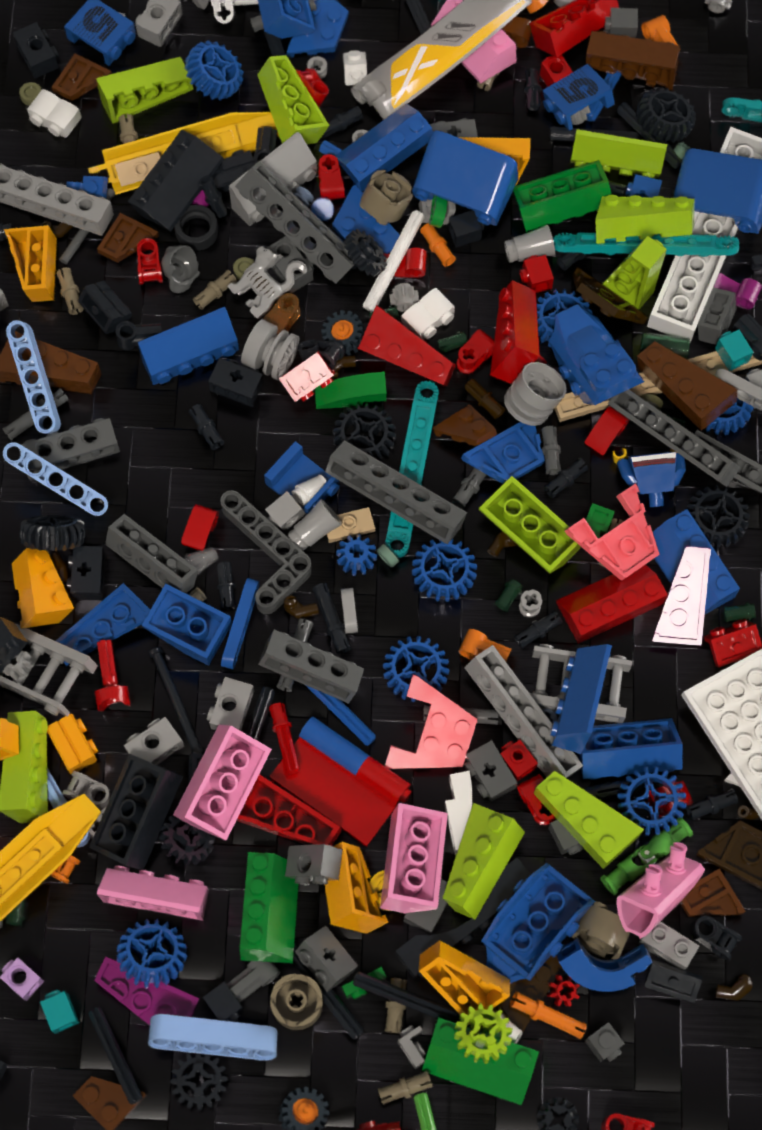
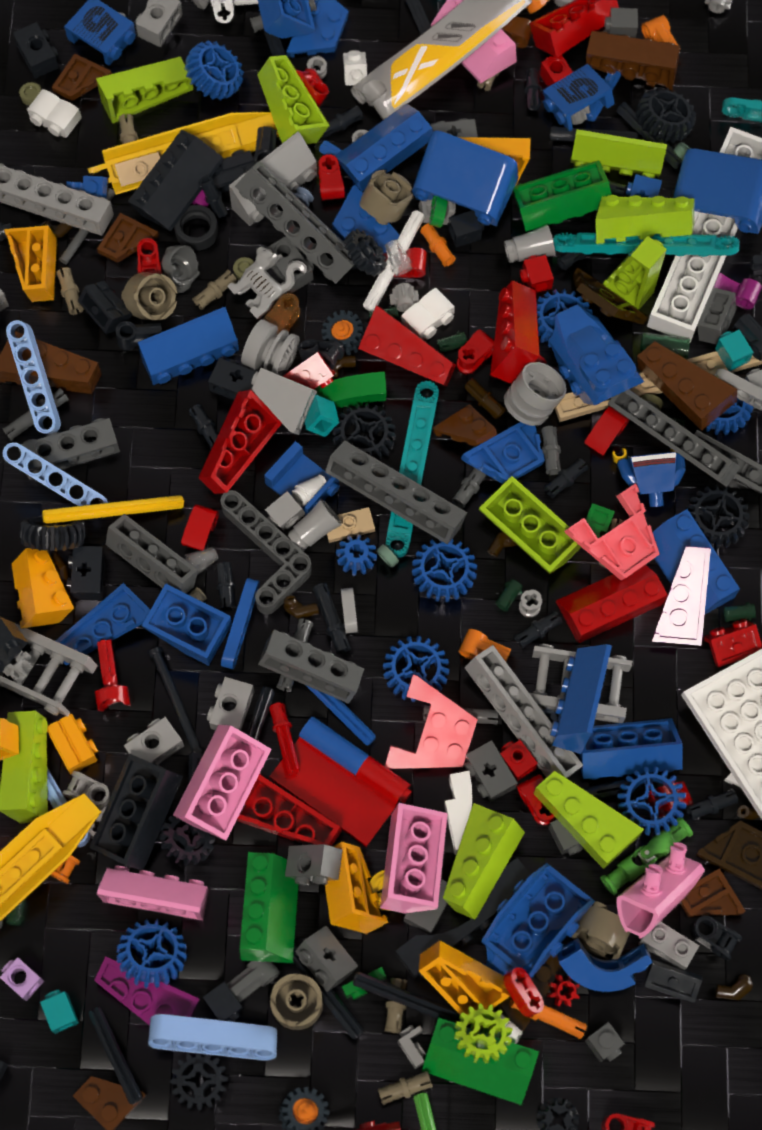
tile [311,197,334,221] -> none
none -> yellow axle [42,495,184,524]
none -> dark tan brick [121,272,177,320]
none -> red wedge [198,390,282,494]
none -> light grey slope [252,368,317,435]
none -> teal brick [305,395,339,437]
none -> clear cone [384,240,412,276]
none -> red beam [503,967,544,1017]

